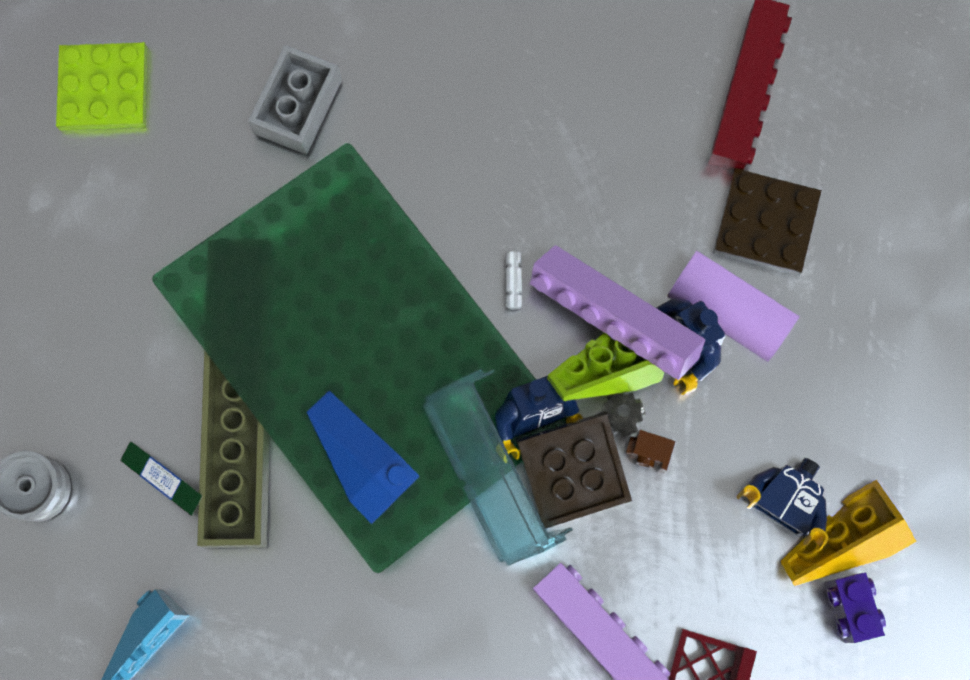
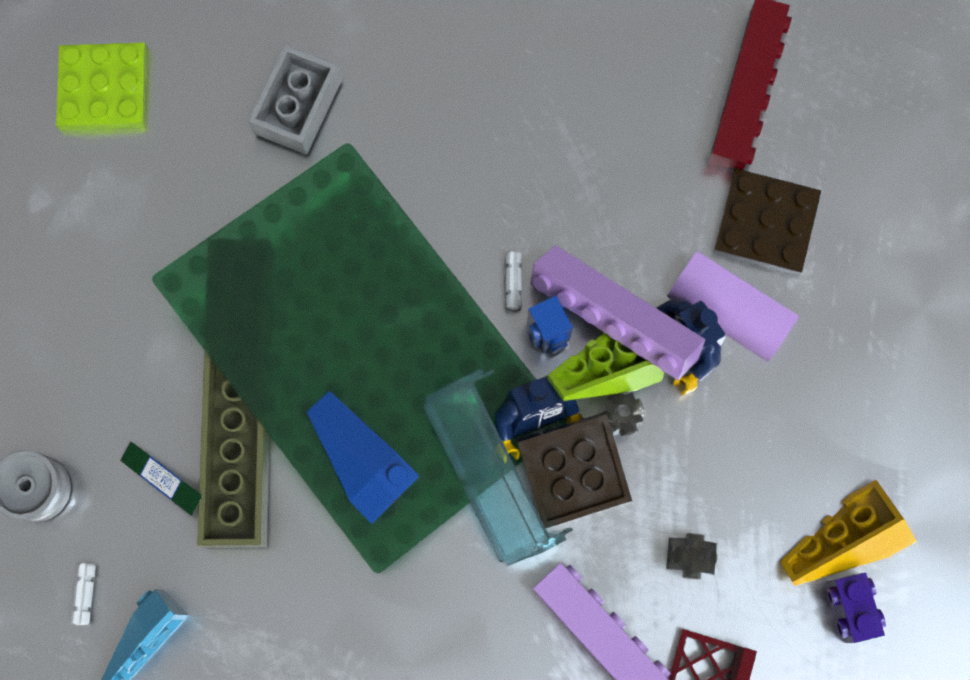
reddish brown brick [625,430,676,474] -> none
dark blue torso [736,458,828,551] -> none
none -> white axle [70,563,96,625]
none -> blue brick [527,295,573,354]
none -> clear smoke brick [666,533,717,580]

